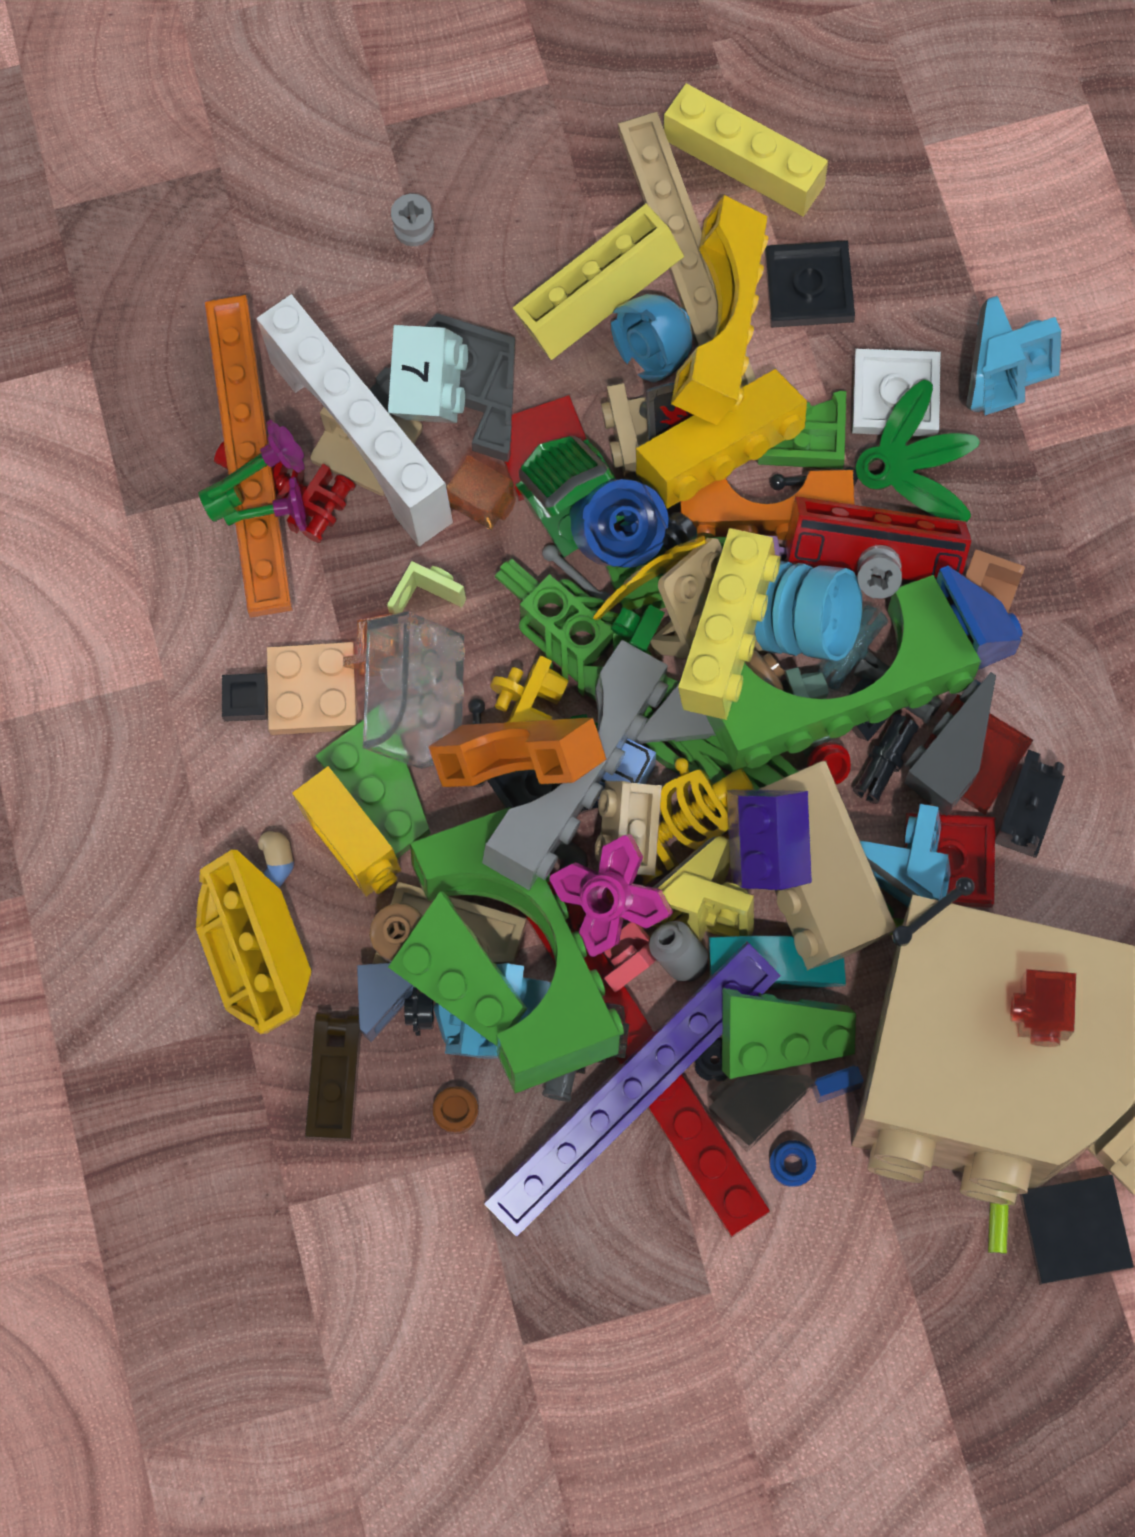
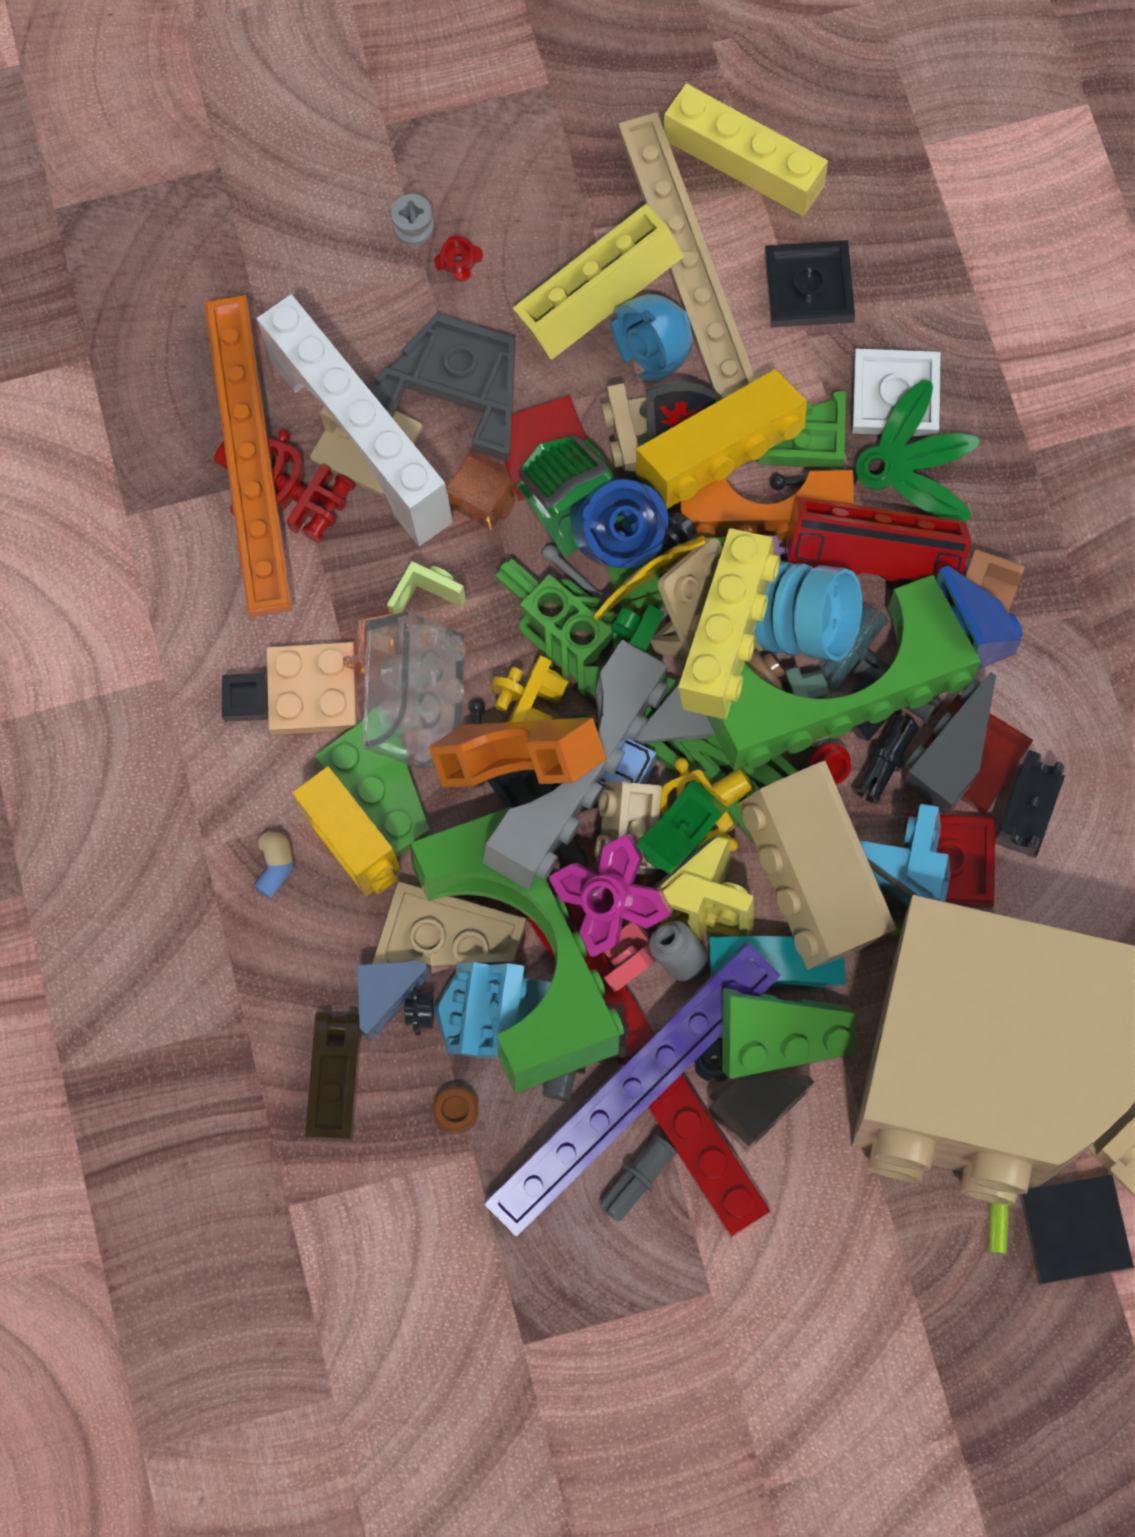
yellow wedge [196,850,312,1034] -> none
plant [198,419,306,532] -> none
medium nougat head [369,903,423,963] -> none
light aqua brick [388,325,468,423] -> none
bright green wing [388,891,527,1046] -> none
yellow arch [671,195,768,425] -> none
dark purple slope [727,789,812,890] -> none
blue plate [770,1140,816,1187] -> none
blue tile [812,1065,864,1104] -> none
light grey wheel [857,545,902,599] -> none
black hinge [892,877,975,946] -> none
medium azure piece [966,296,1061,415] -> none
clear red brick [1010,969,1076,1047] -> none
none -> red plate [434,236,483,282]
none -> dark grey axle [600,1134,677,1221]
none -> green bracket [635,779,728,874]

